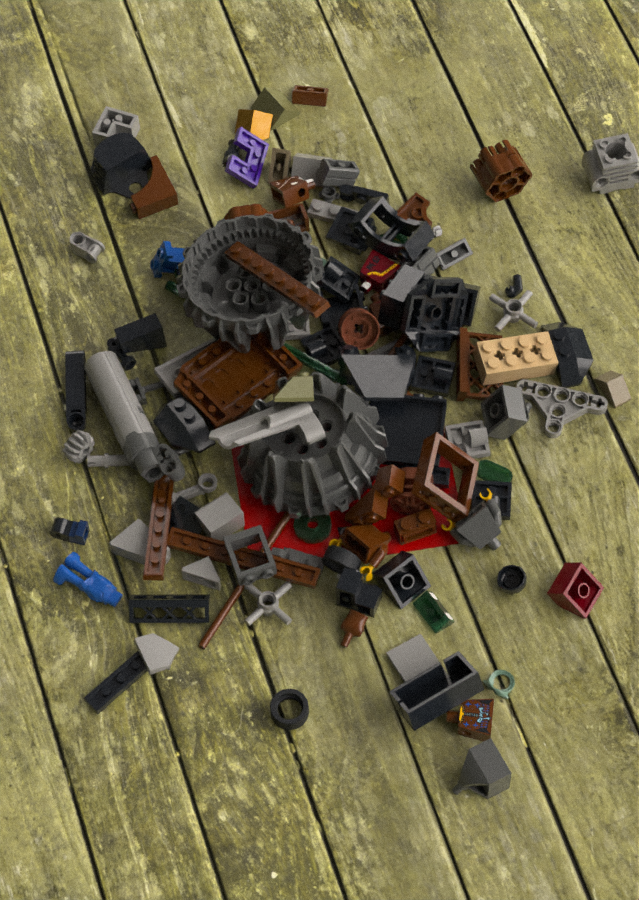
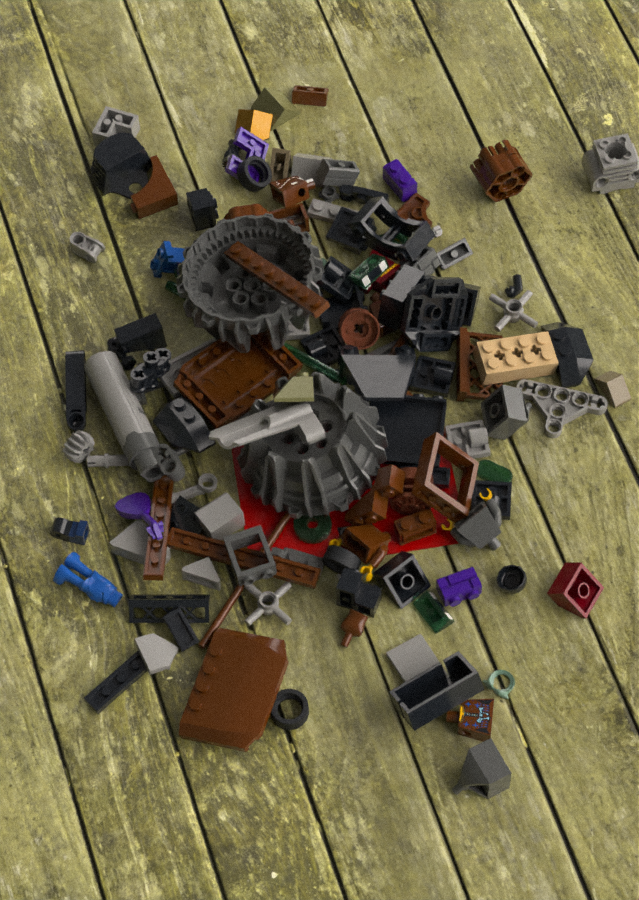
none -> dark purple piece [115,492,164,540]
none -> black axle [130,348,172,393]
none -> black tile [162,607,200,652]
none -> reddish brown slope [179,628,289,752]
none -> black brick [186,188,219,231]
none -> black tyre [237,156,272,192]
none -> clear green slope [348,254,389,289]
none -> dark purple brick [383,159,417,202]
none -> dark purple brick [436,567,482,607]

